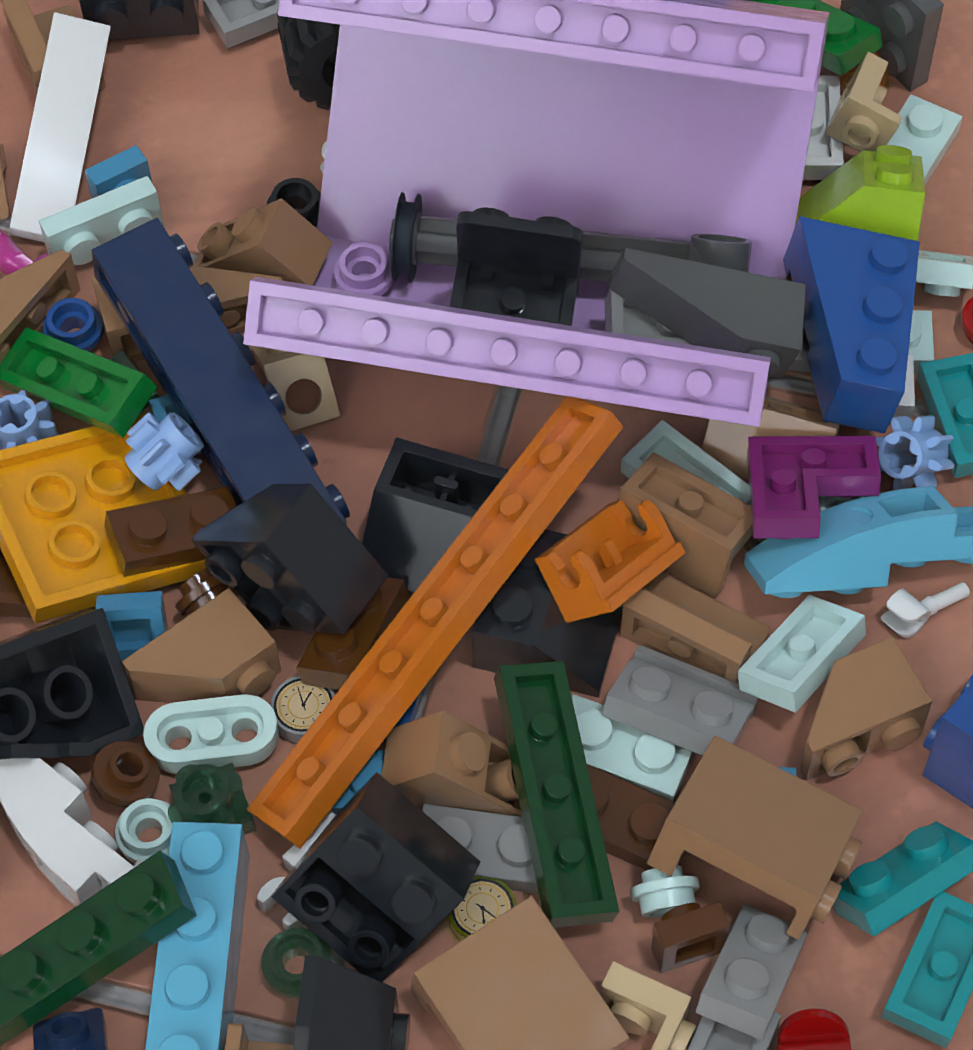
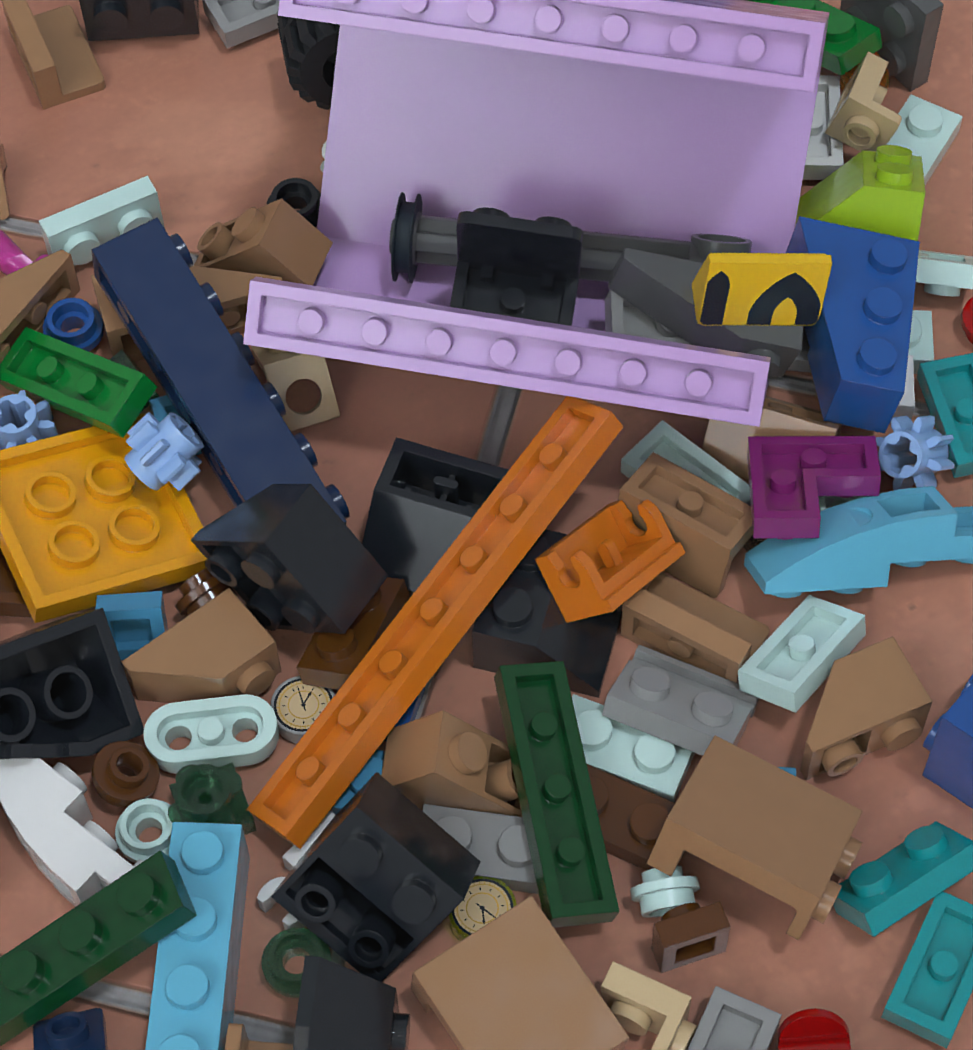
white slope [8,12,111,243] -> none
dark azure plate [85,145,152,198] -> none
reddish brown plate [104,486,237,577] -> none
lavender plate [334,242,393,296] -> none
light grey plate [695,904,809,1041] -> none
white hand [880,582,970,638] -> none
none -> yellow slope [692,253,832,326]

